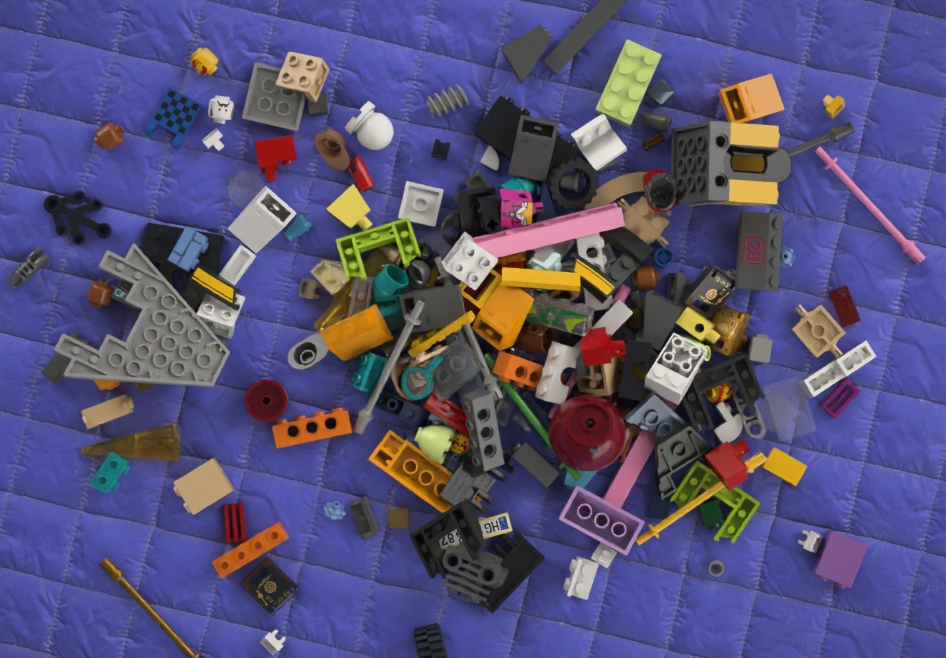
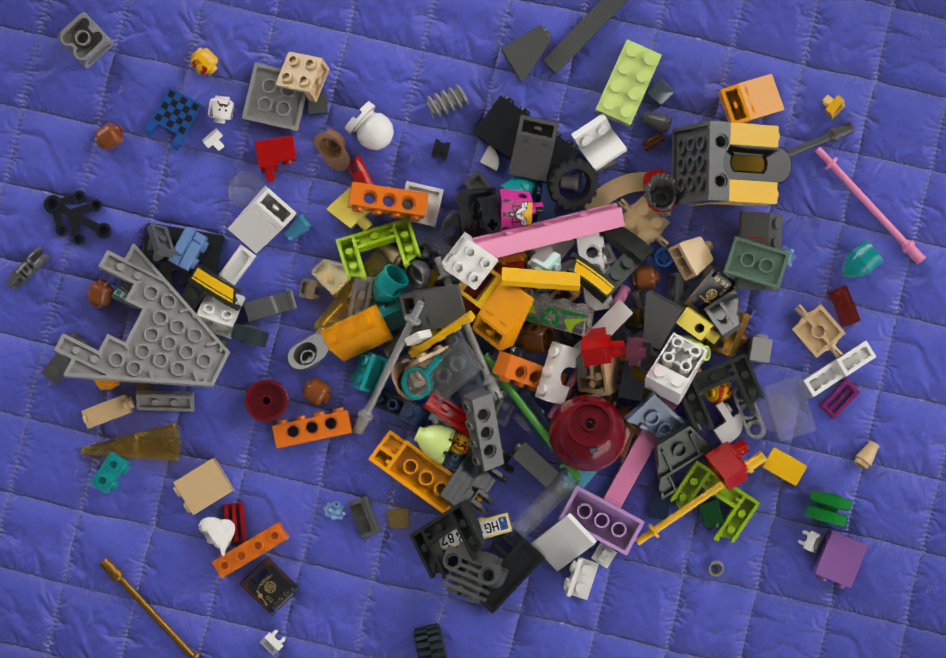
none -> light grey piece [57,12,114,68]
none -> light grey tile [135,390,195,412]
none -> dark grey tile [147,223,176,261]
none -> white hair [198,517,235,557]
none -> black wheel [231,323,269,348]
none -> dark grey piece [243,290,298,322]
none -> dark orange head [302,378,332,406]
none -> orange brick [347,181,429,221]
none -> white tile [404,329,433,346]
none -> clear brick [511,468,580,538]
none -> white tile [531,513,596,572]
none -> clear pink brick [625,337,647,366]
none -> tan torso [668,236,713,281]
none -> dark grey wing [704,289,741,339]
none -> sand green tile [723,236,791,290]
none -> green wheel [804,490,853,527]
none -> teal helmet [842,240,883,278]
none -> tan cone [854,441,879,470]

